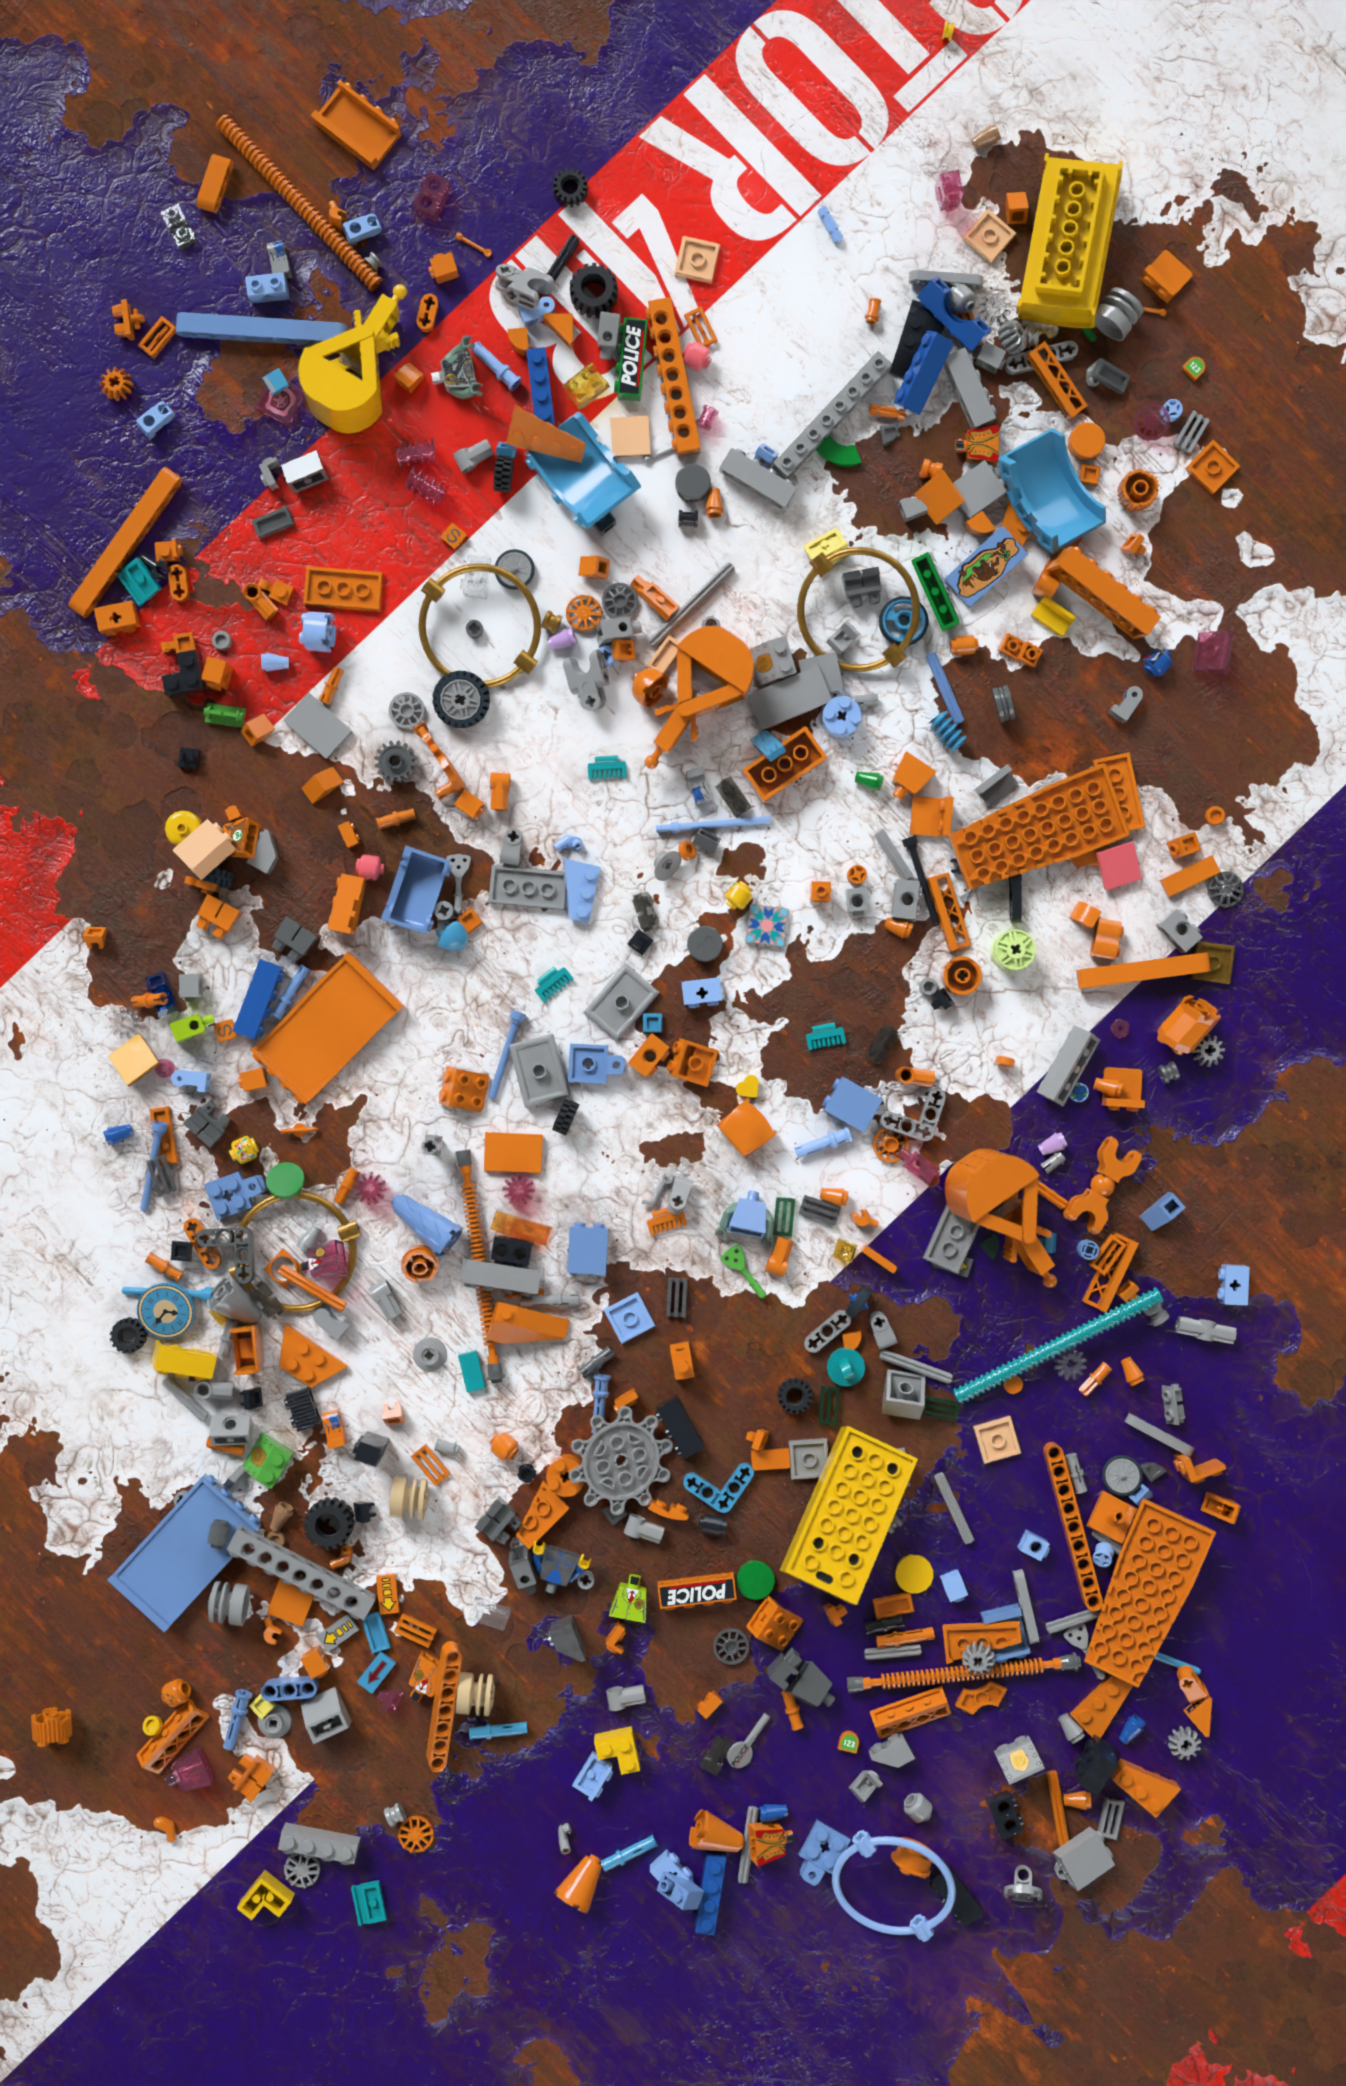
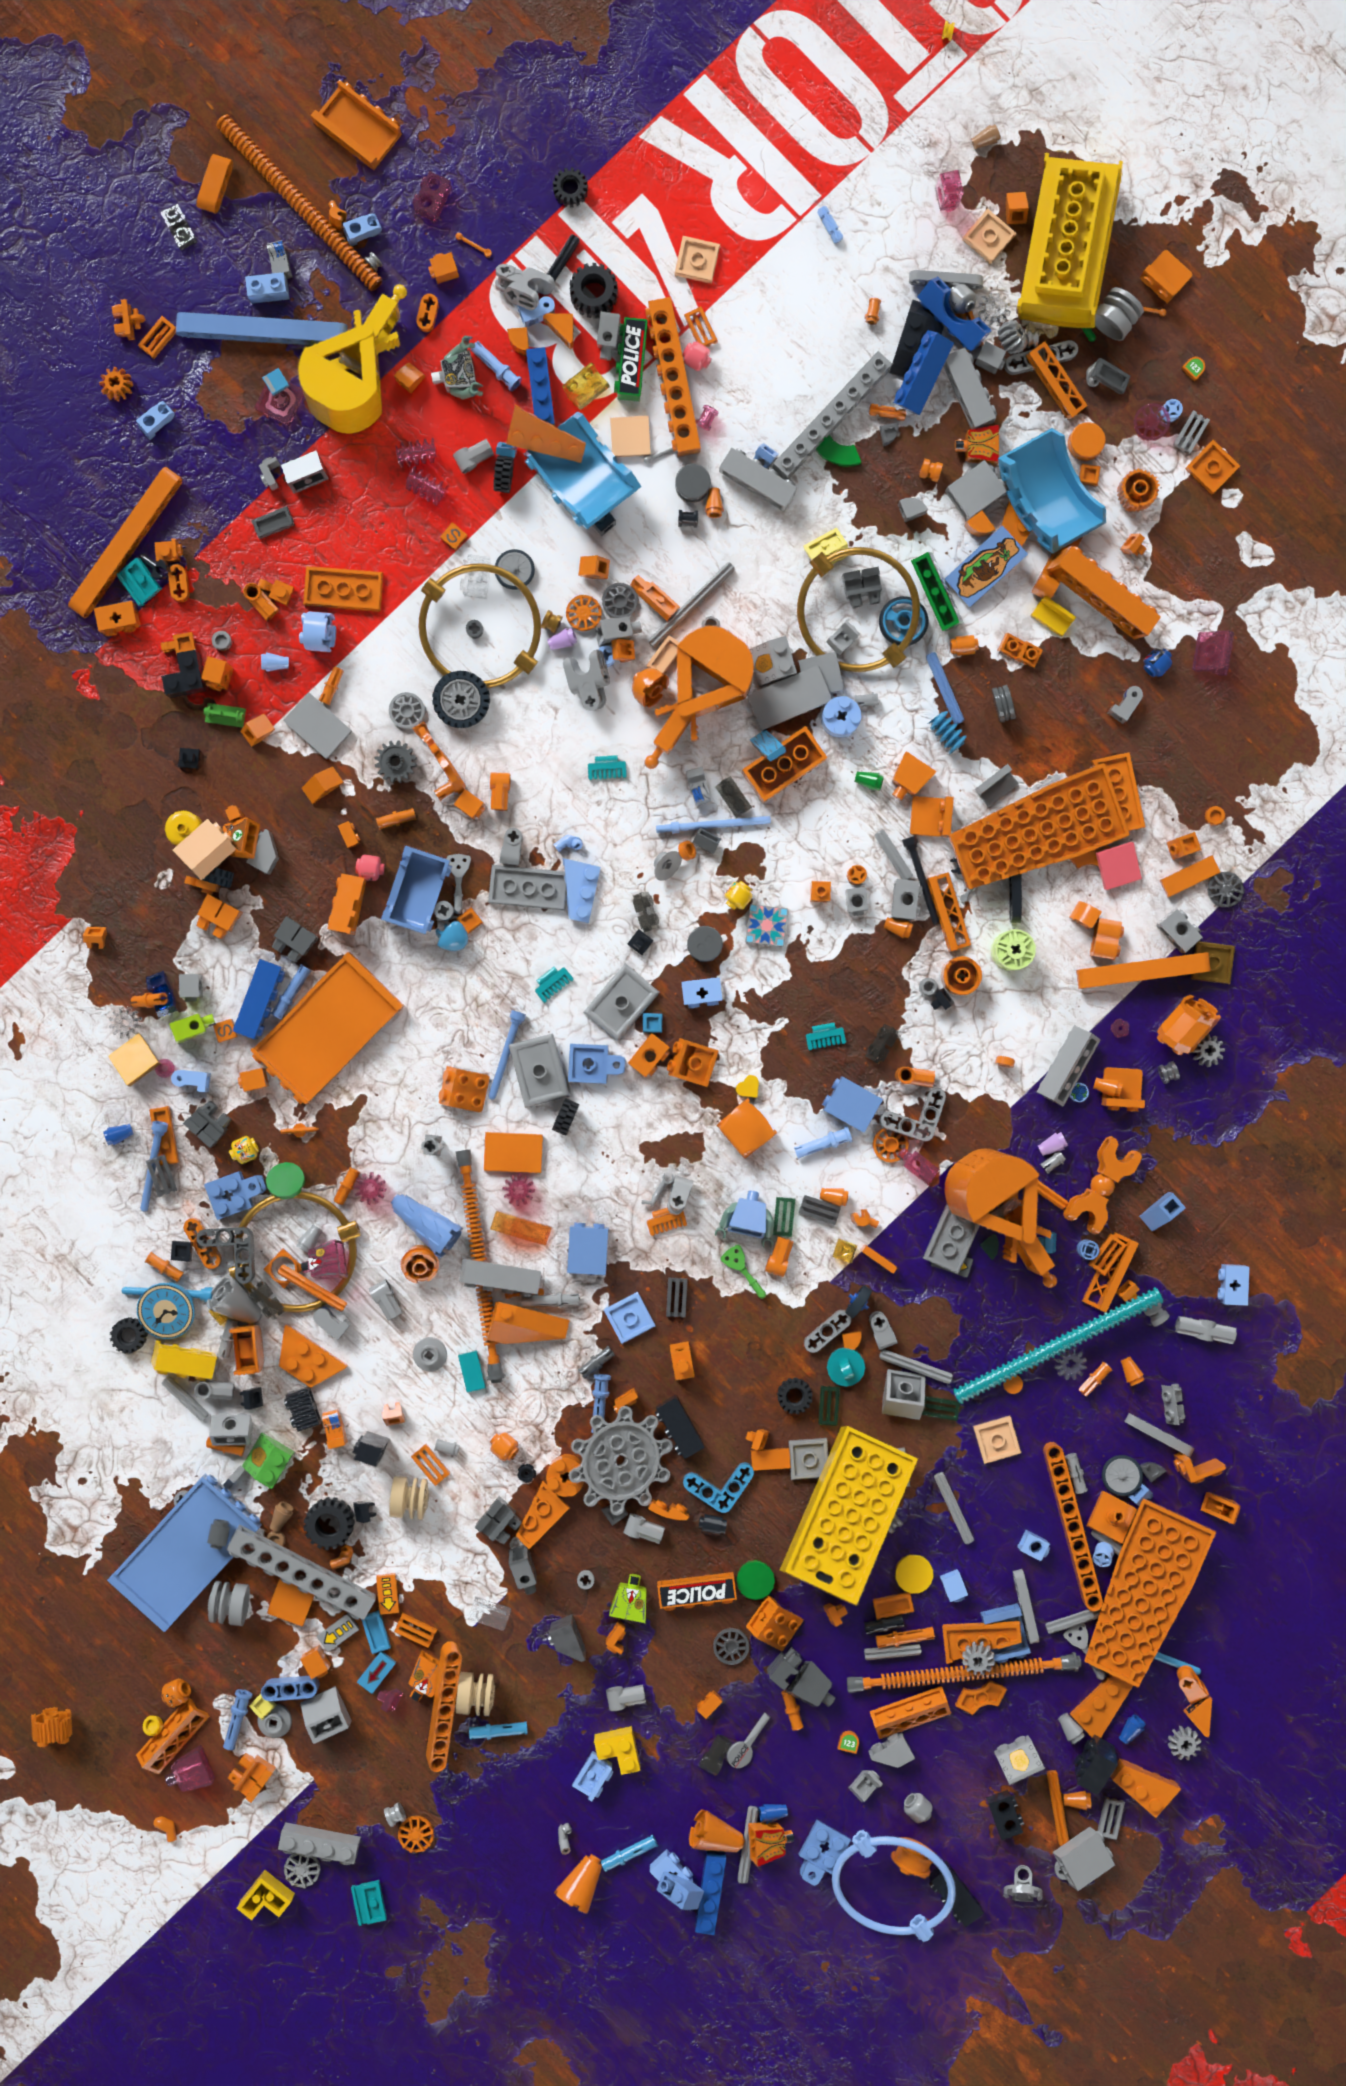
orange piece [263,1616,282,1646] -> none
black brick [491,1235,533,1268] -> none
torso [533,1541,592,1594] -> none
orange tile [914,470,966,525] -> none

